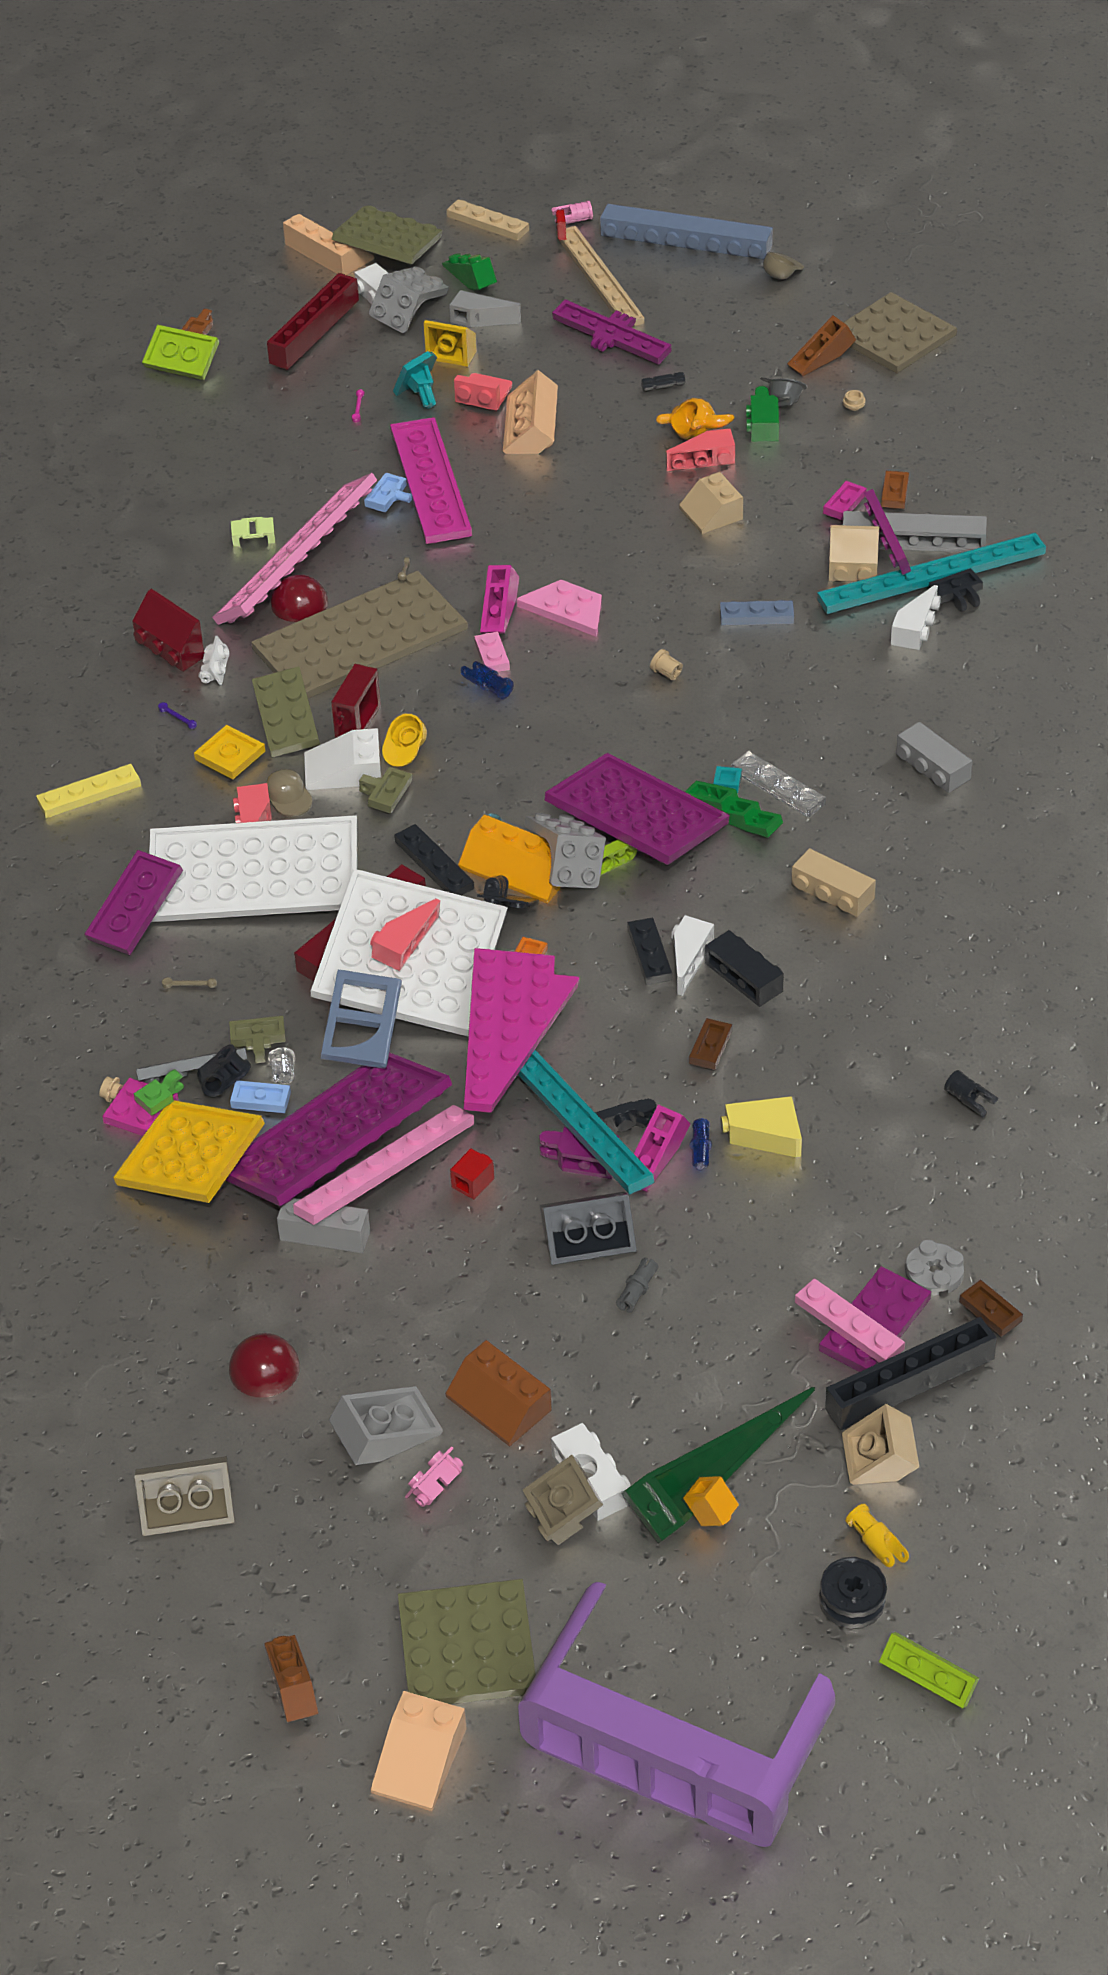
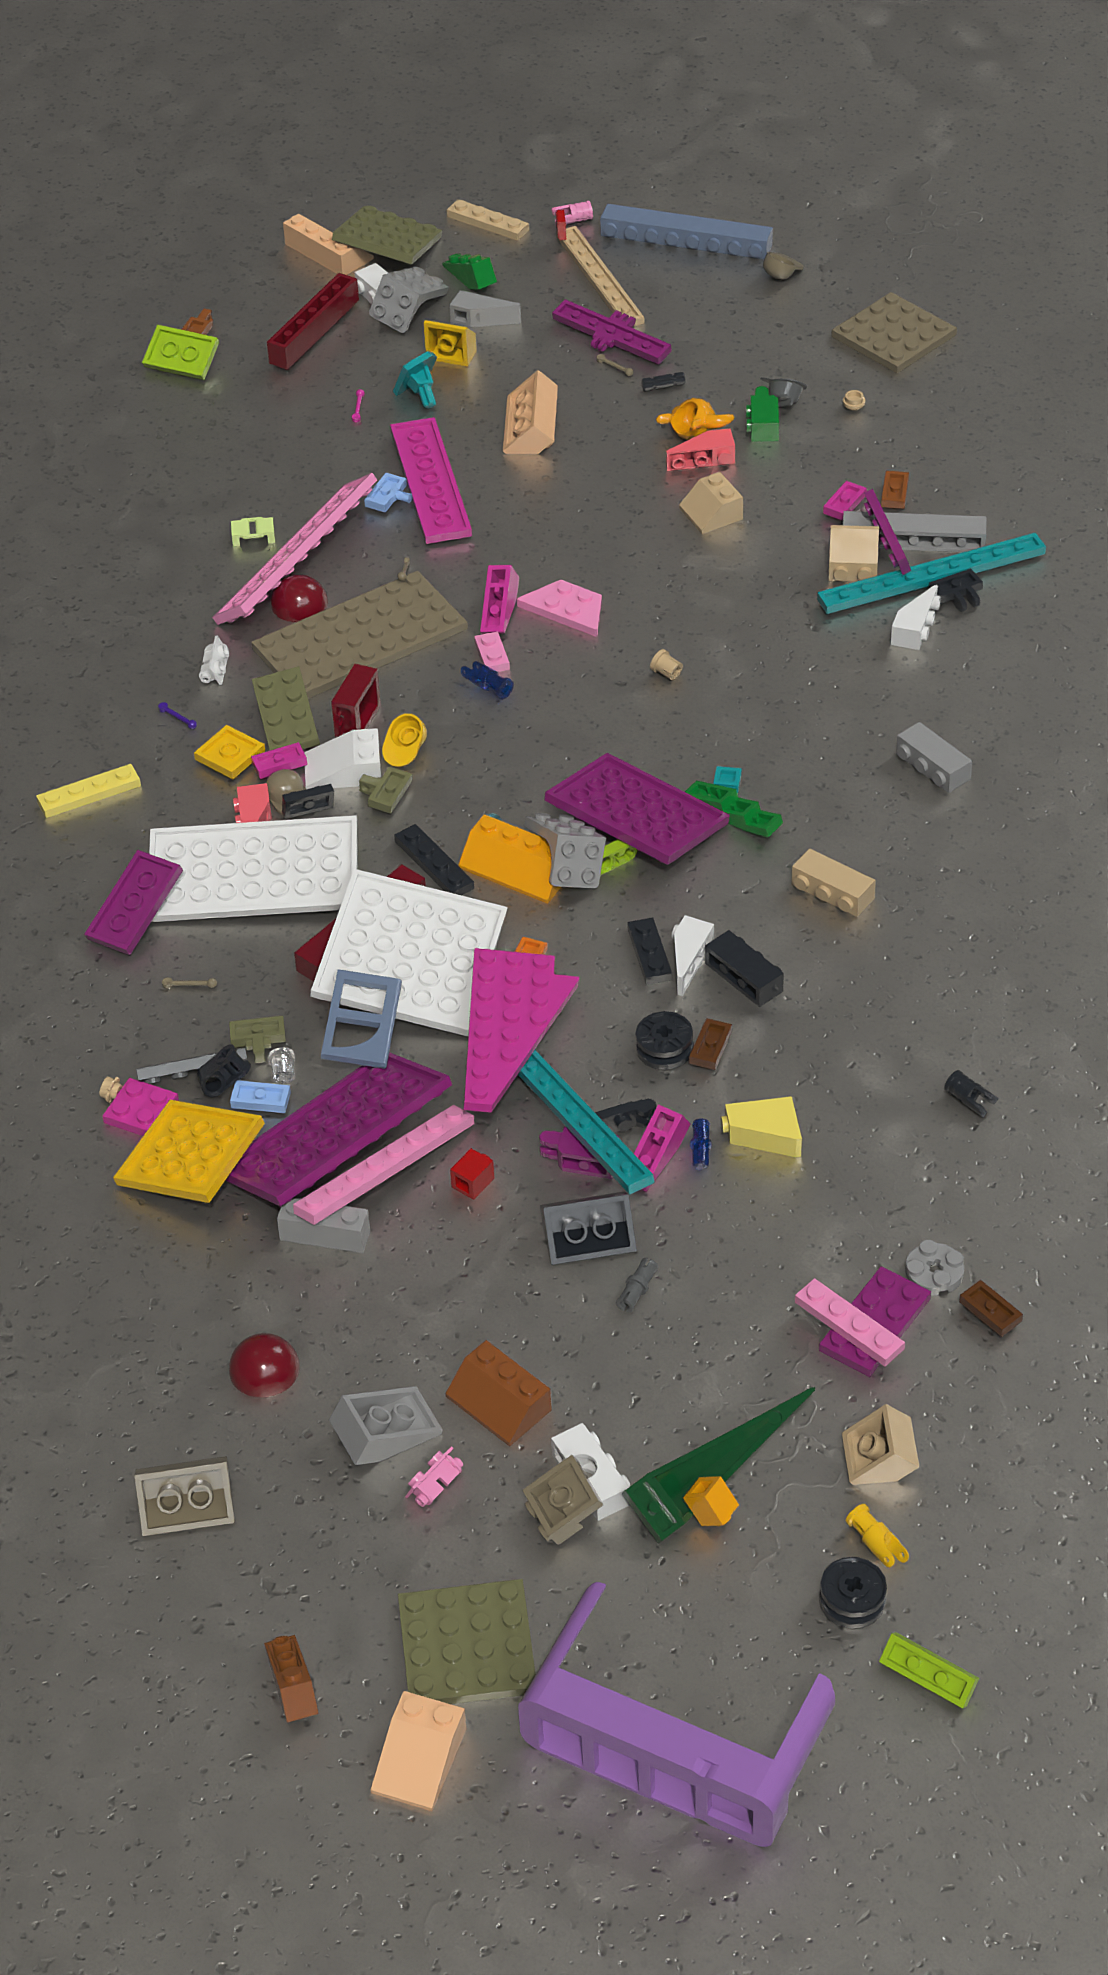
dark red slope [132,588,204,672] -> none
bright green plate [134,1070,184,1116] -> none
coral slope [370,898,441,971] -> none
coral bracket [454,373,512,411] -> none
black hinge [477,875,539,908] -> none
sand blue plate [720,600,794,625] -> none
clear plate [732,751,826,817] -> none
dark orange slope [787,315,856,376] -> none
black brick [825,1317,997,1430] -> none
none -> dark pink plate [251,742,308,779]
none -> black plate [282,784,334,819]
none -> dark tan hinge [596,354,634,377]
none -> black wheel [635,1011,694,1070]

